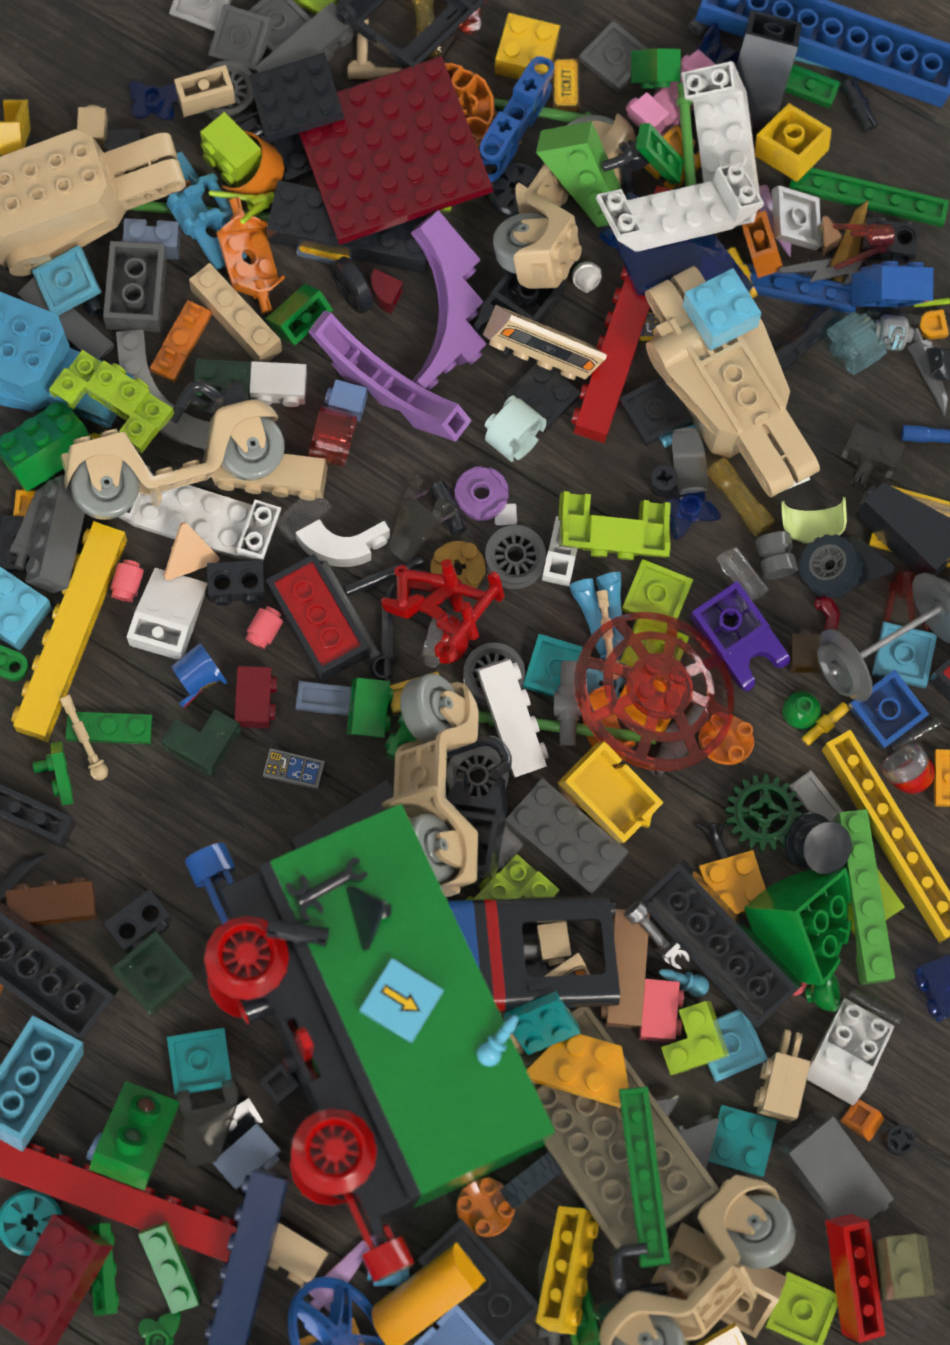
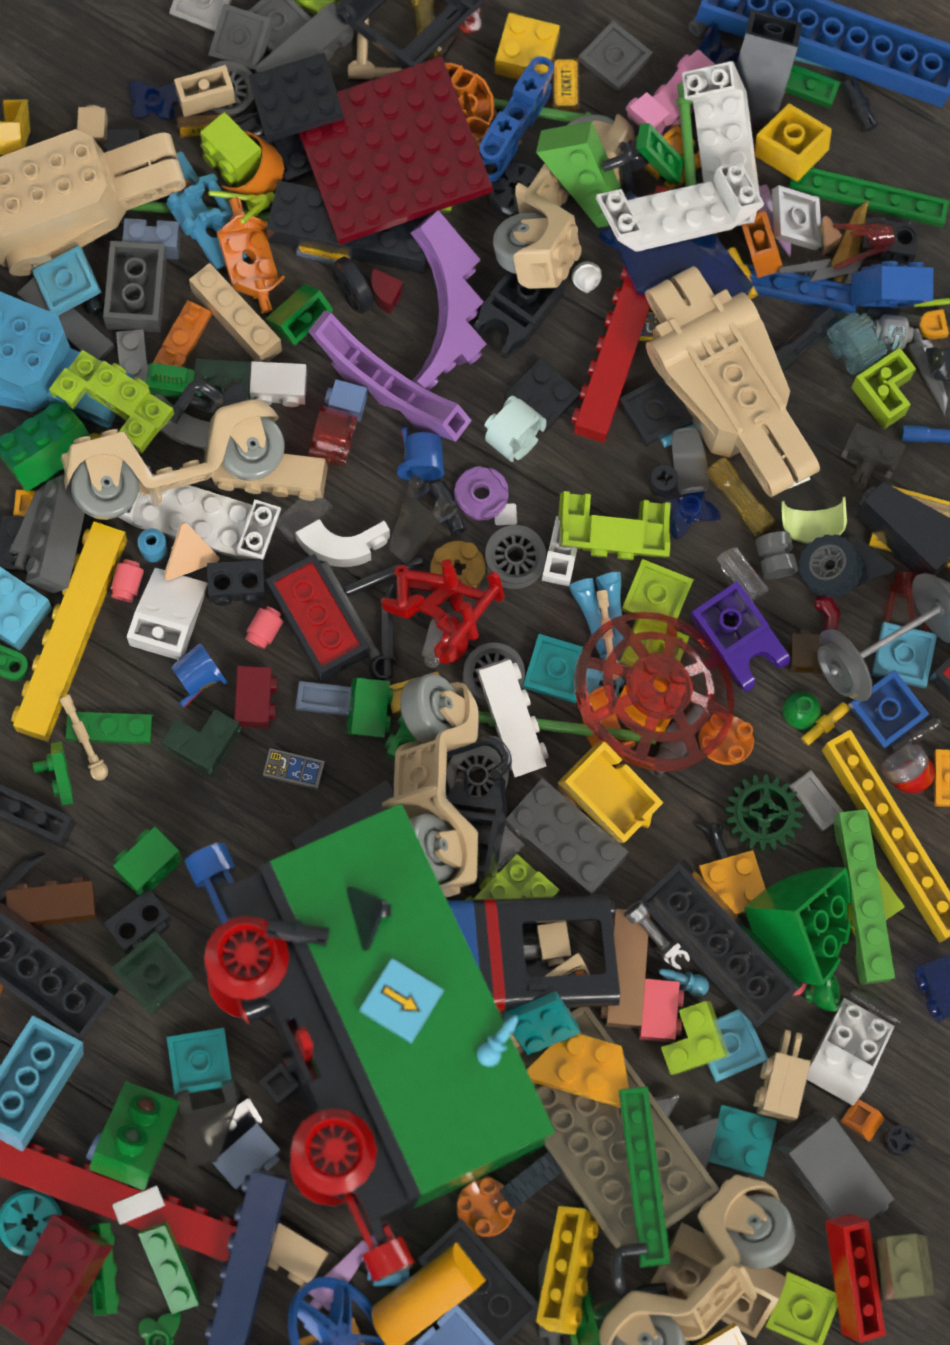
black bar [286,858,368,923] -> none
tan slope [483,305,607,380] -> none
dark grey pin [554,661,582,746] -> none
green brick [631,49,681,89] -> none
medium azure brick [683,268,761,351] -> none
black hat [785,812,852,874] -> none
none -> white sticker [112,1186,165,1225]
none -> green brick [113,827,183,897]
none -> dark azure brick [138,528,168,562]
none -> green piece [145,363,195,398]
none -> clear orange tile [177,114,231,138]
none -> blue hat [397,427,444,482]
none -> lime brick [851,348,916,430]

